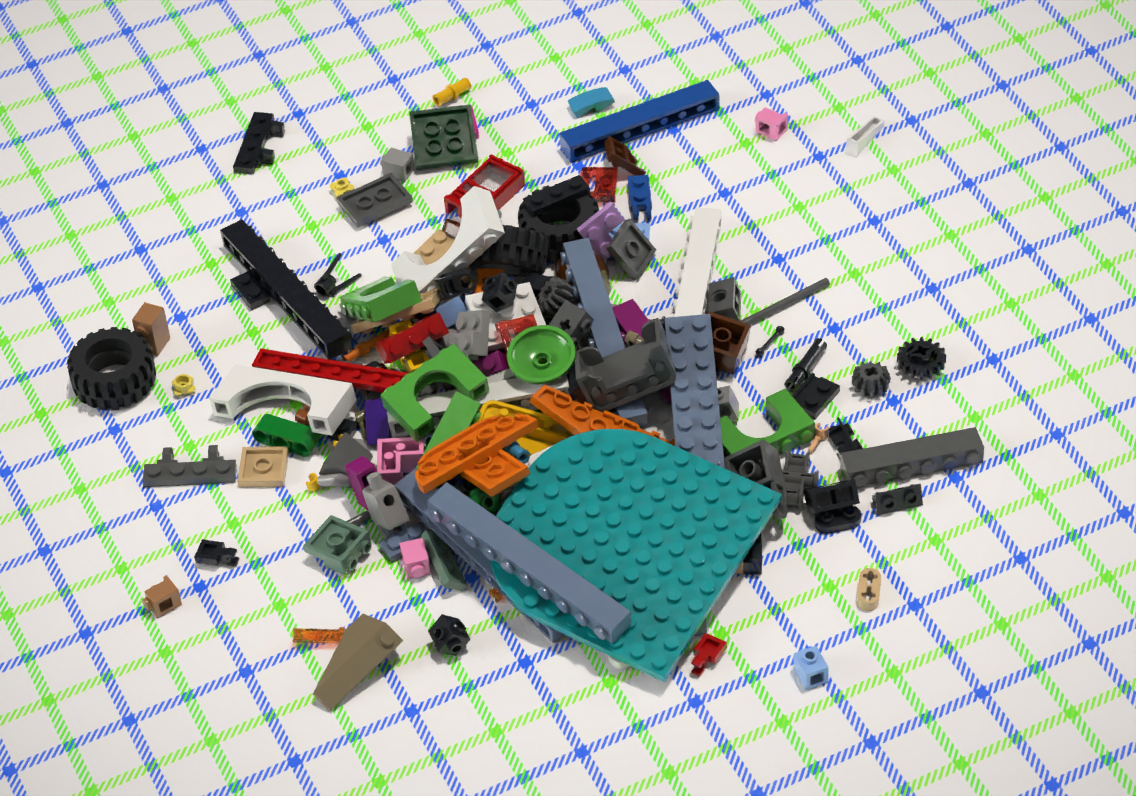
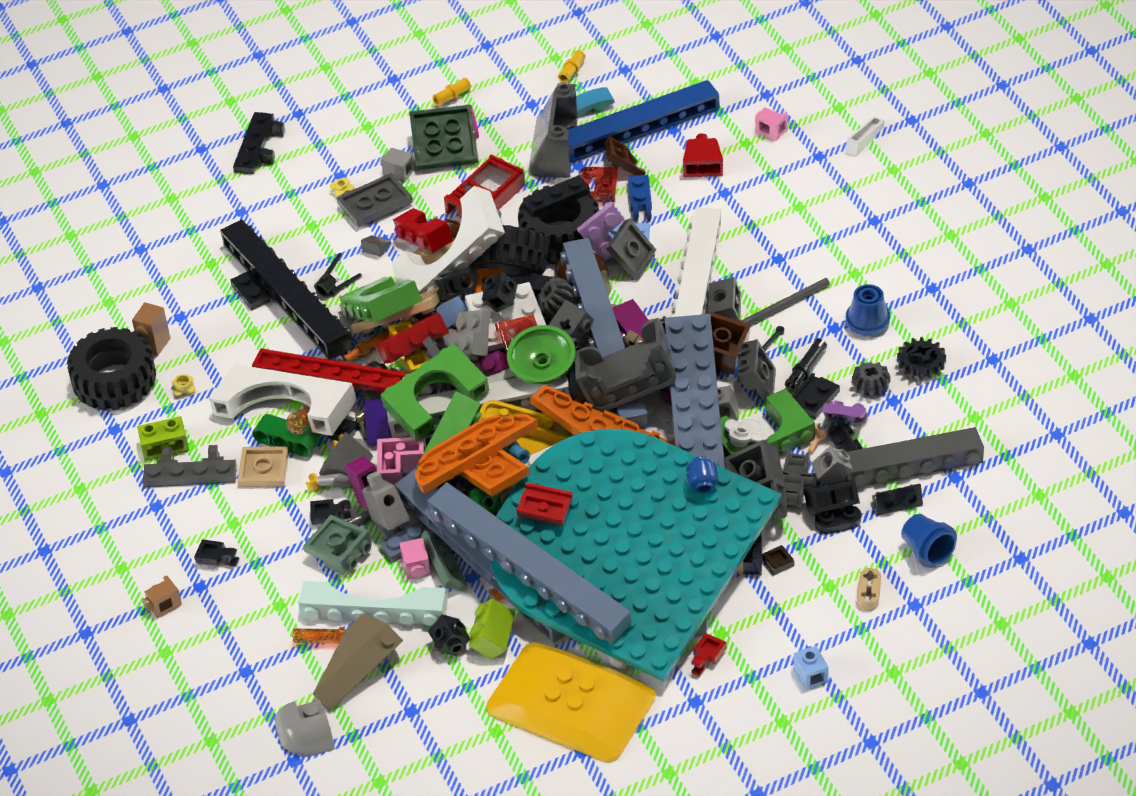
none -> lime brick [137,416,189,461]
none -> light grey brick [274,699,335,757]
none -> clear orange plate [286,413,307,436]
none -> light aqua arch [298,581,448,626]
none -> black plate [310,499,351,525]
none -> dark grey slope [361,235,391,257]
none -> red arch [393,208,453,253]
none -> lime brick [469,598,515,660]
none -> yellow wedge [486,642,656,763]
none -> red plate [516,482,573,526]
none -> dark grey windscreen [529,83,578,178]
none -> yellow pin [558,50,586,83]
none -> red torso [683,133,723,178]
none -> blue head [686,456,719,494]
none -> white plate [725,419,769,447]
none -> dark grey plate [736,339,776,403]
none -> dark brown tile [762,545,795,575]
none -> light grey brick [811,445,853,484]
none -> medium lavender plate [823,400,868,423]
none -> blue piece [845,284,890,336]
none -> blue piece [901,514,957,568]

